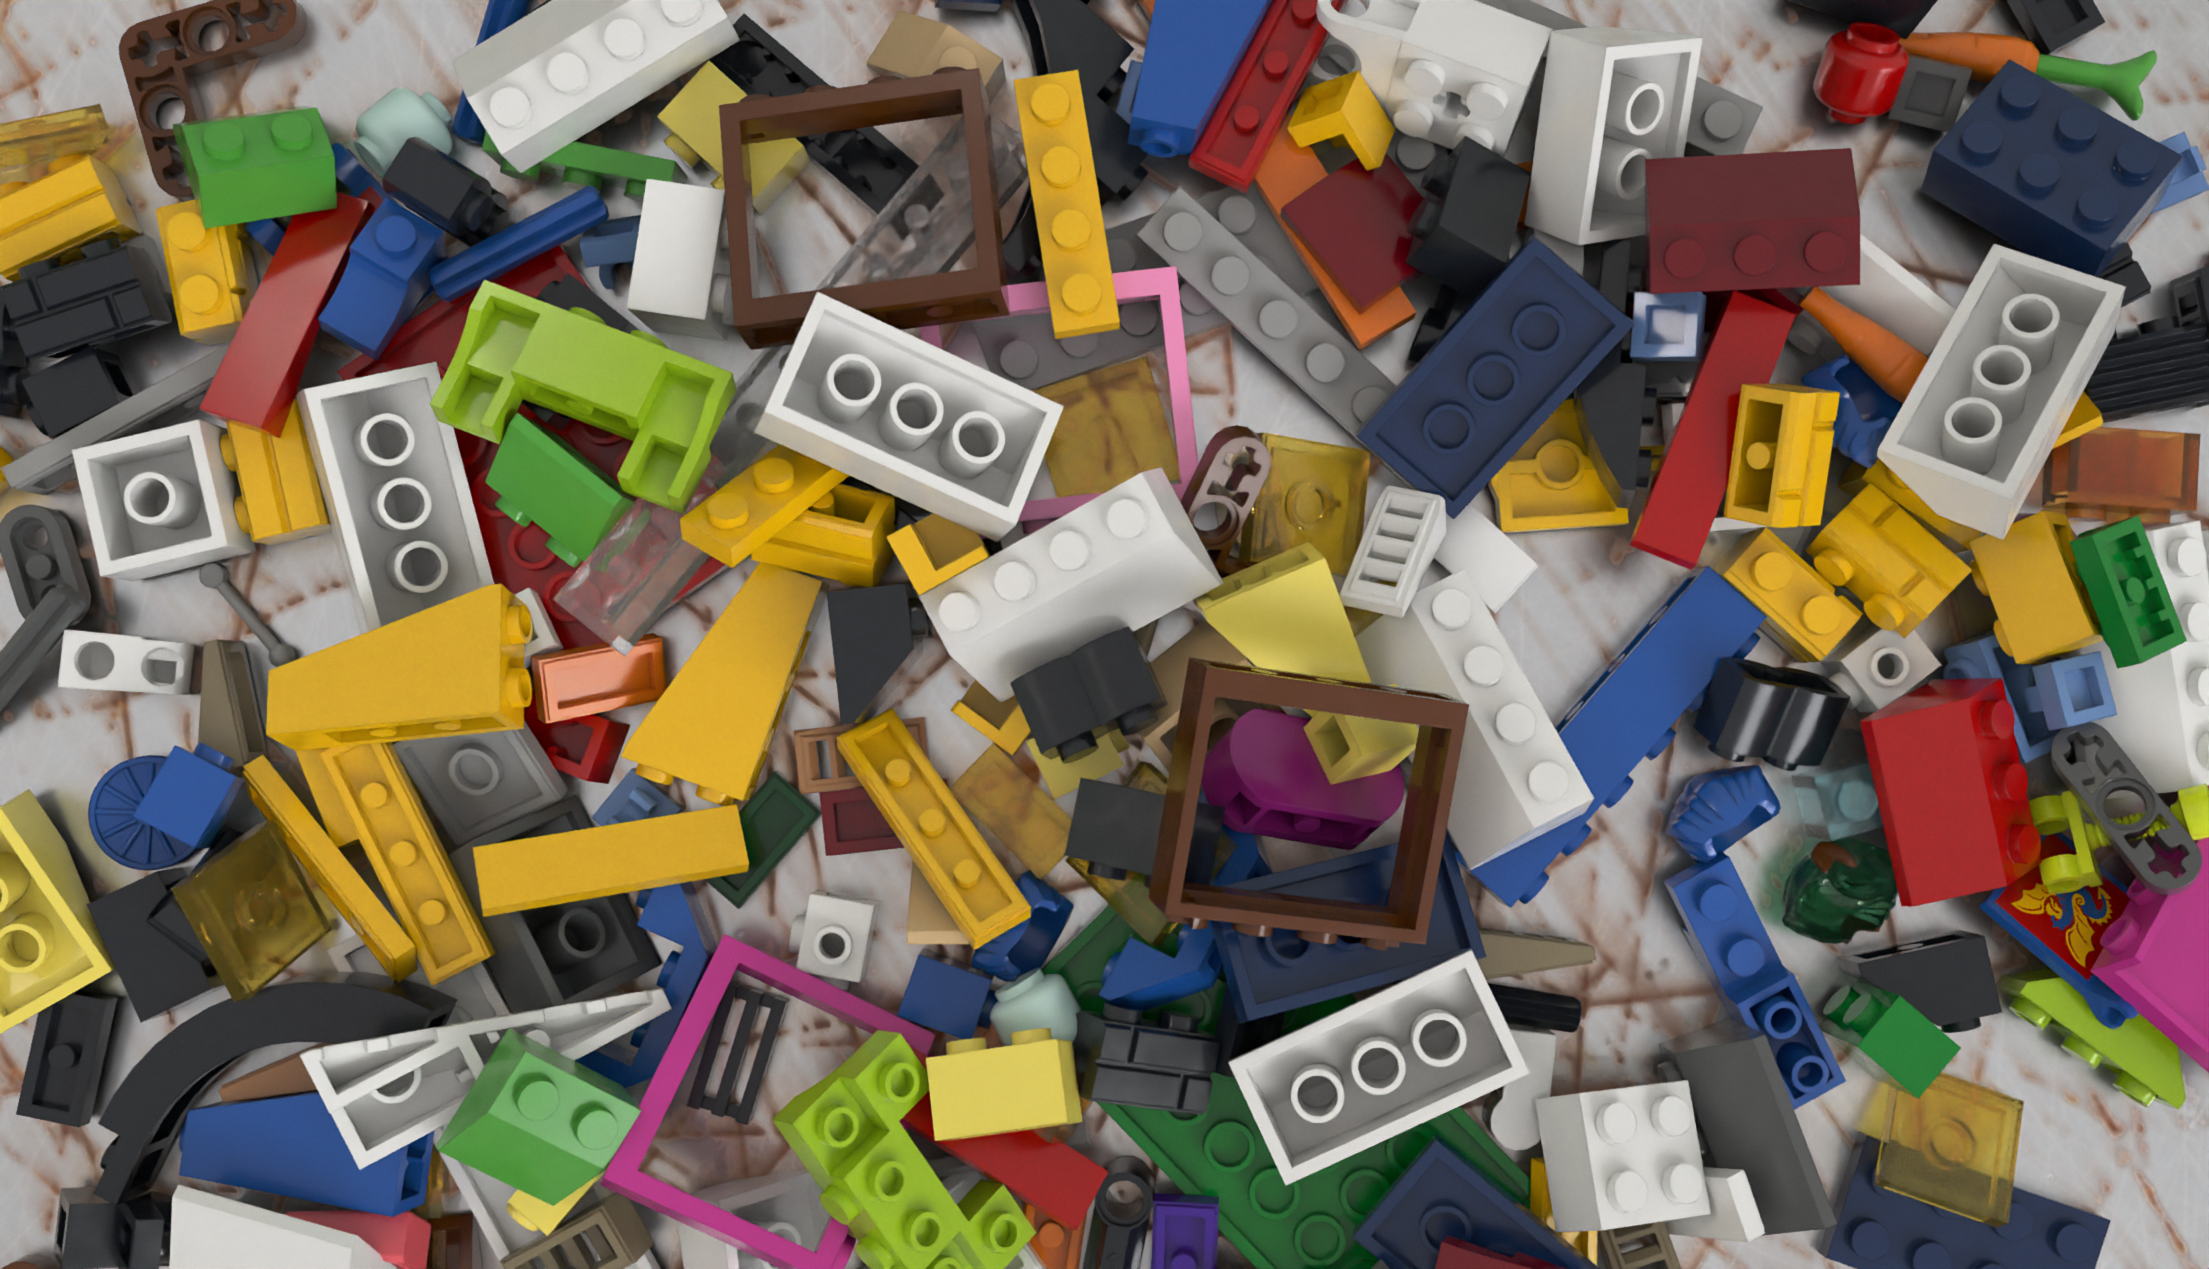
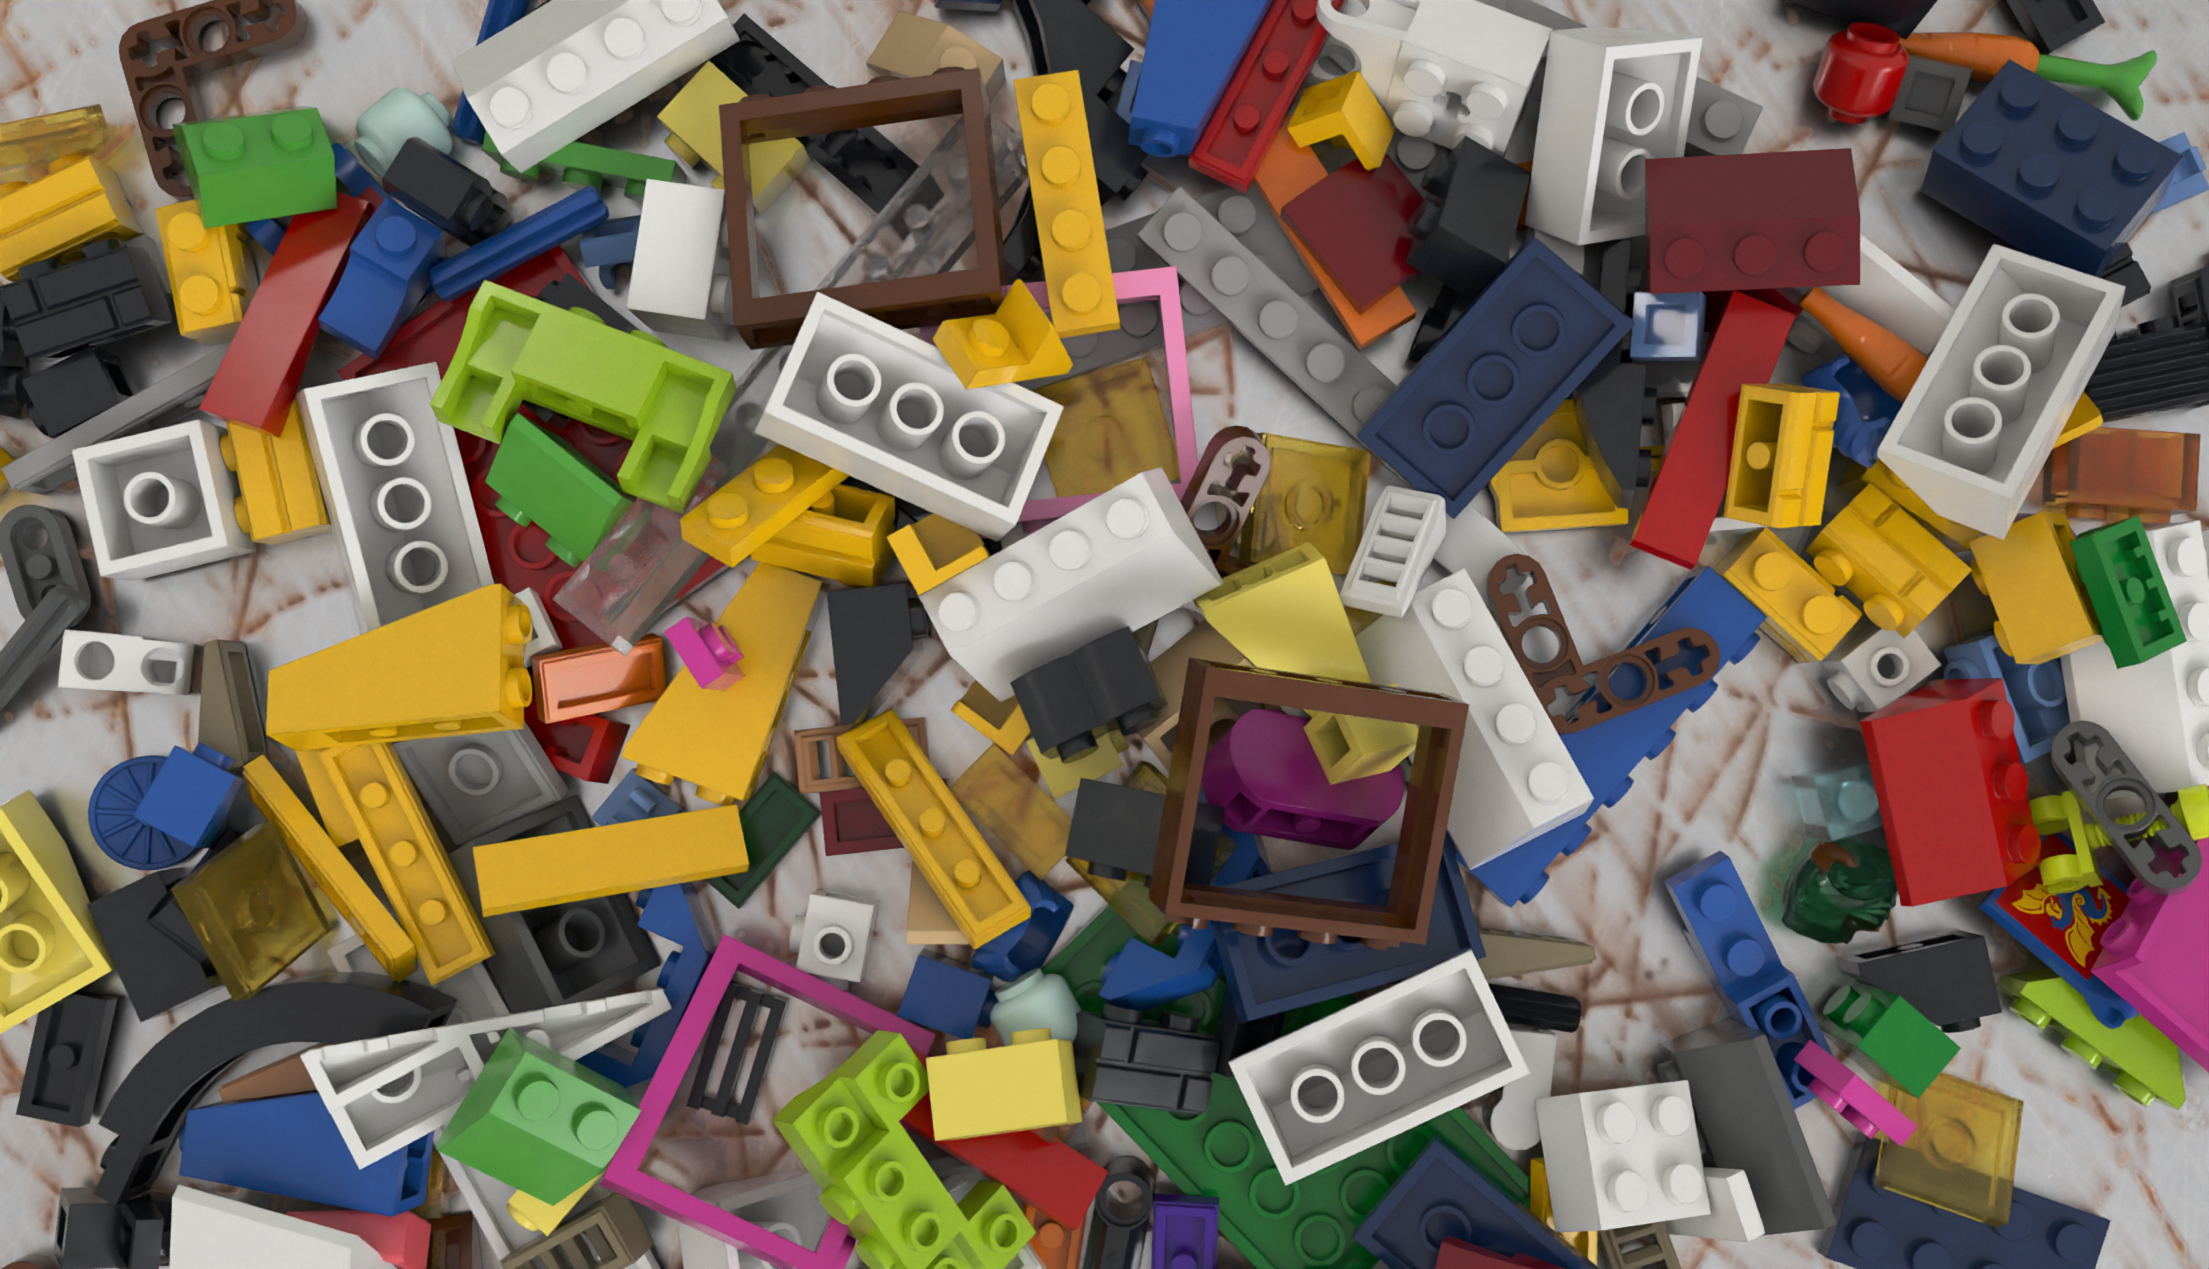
light grey hinge [199,563,295,667] -> none
blue hair [1665,765,1781,863] -> none
black brick [1693,657,1851,771] -> none
medium blue tile [2022,651,2117,731] -> none
none -> dark pink plate [664,617,745,691]
none -> yellow slope [932,279,1073,390]
none -> reddish brown beam [1485,554,1720,736]
none -> dark pink plate [1794,1039,1918,1147]

